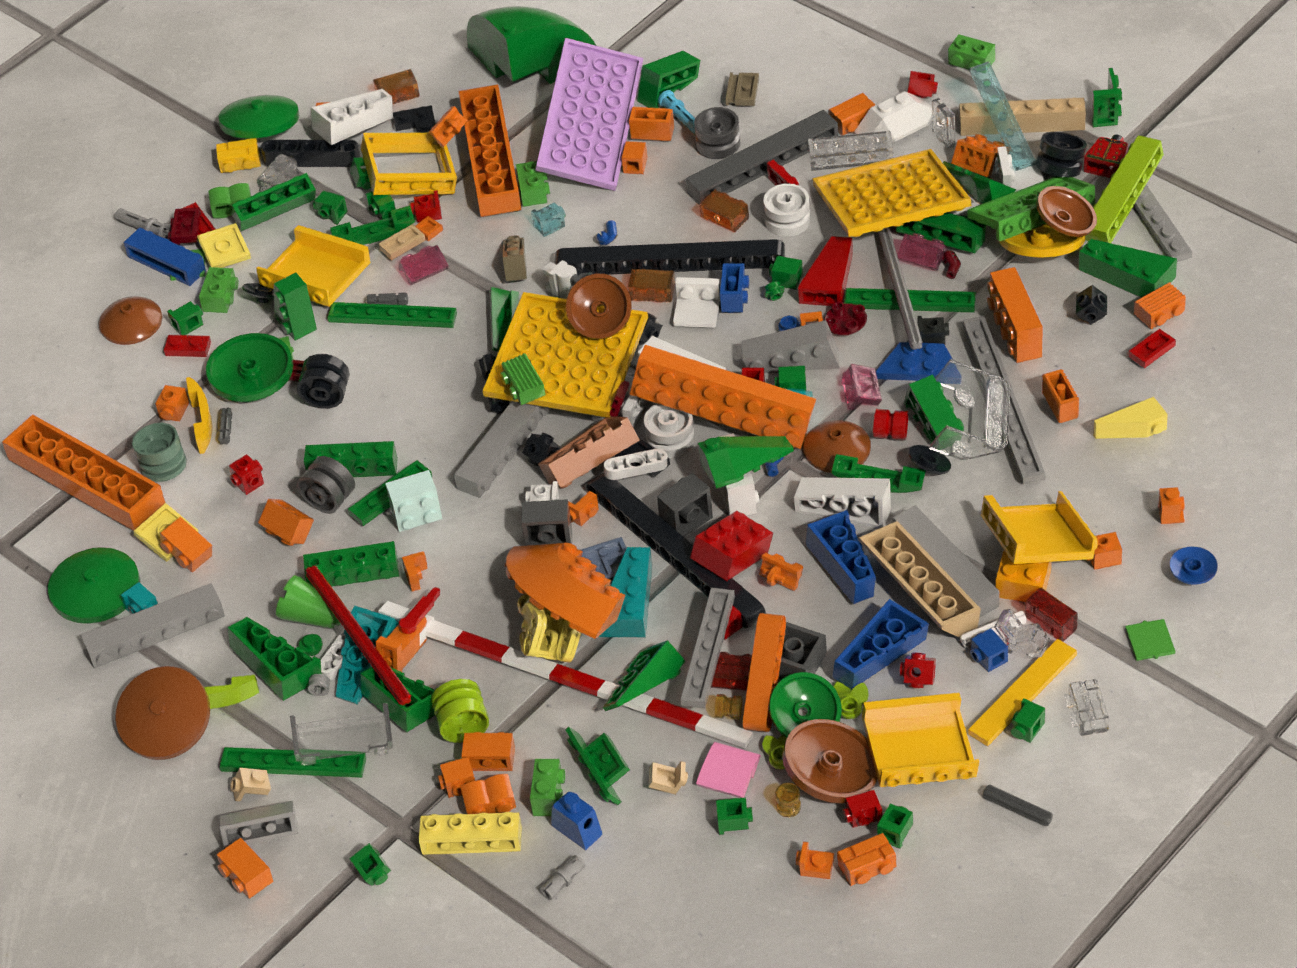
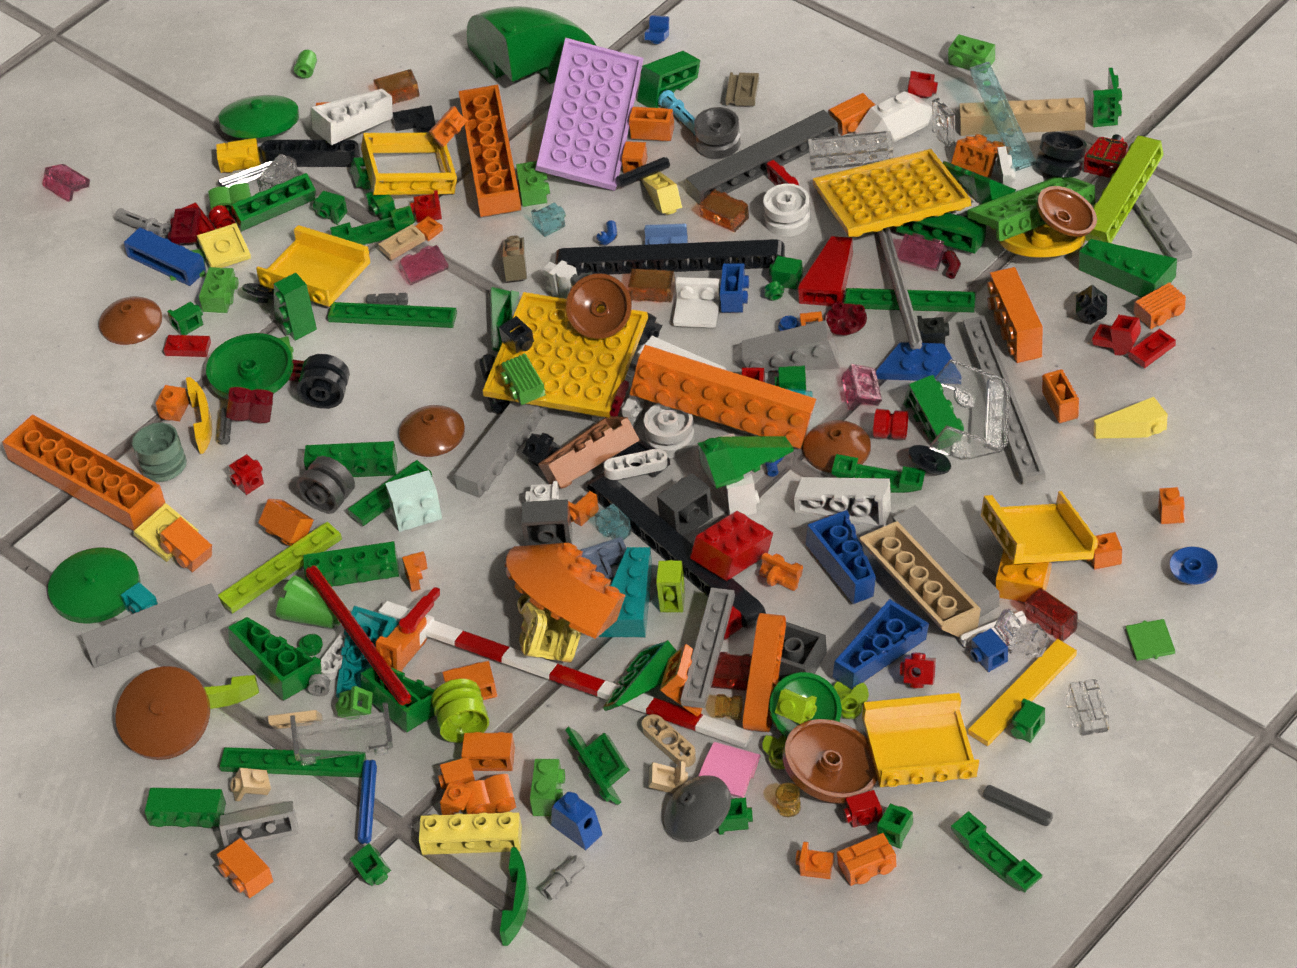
none -> clear pink bracket [43,164,90,202]
none -> green brick [145,788,226,828]
none -> red wheel [209,205,235,229]
none -> axle [218,161,277,187]
none -> lime plate [218,521,342,614]
none -> dark red brick [226,387,273,423]
none -> tan tile [268,710,323,729]
none -> bright green brick [294,49,317,78]
none -> bright green brick [335,686,373,721]
none -> blue axle [357,760,377,844]
none -> dark orange dish [399,405,465,457]
none -> orange bracket [440,783,472,815]
none -> orange brick [442,661,497,700]
none -> black brick [499,316,534,353]
none -> green slope [500,847,529,946]
none -> clear light blue brick [595,504,631,540]
none -> black axle [616,157,670,187]
none -> light yellow slope [641,172,682,215]
none -> tan beam [642,714,696,767]
none -> medium blue bracket [644,224,688,245]
none -> blue bracket [645,15,670,44]
none -> lime brick [656,560,685,613]
none -> orange bracket [660,644,702,716]
none -> dark grey dish [664,775,731,842]
none -> lime bracket [775,689,817,724]
none -> green slope [951,811,1043,893]
none -> red brick [1092,314,1141,355]

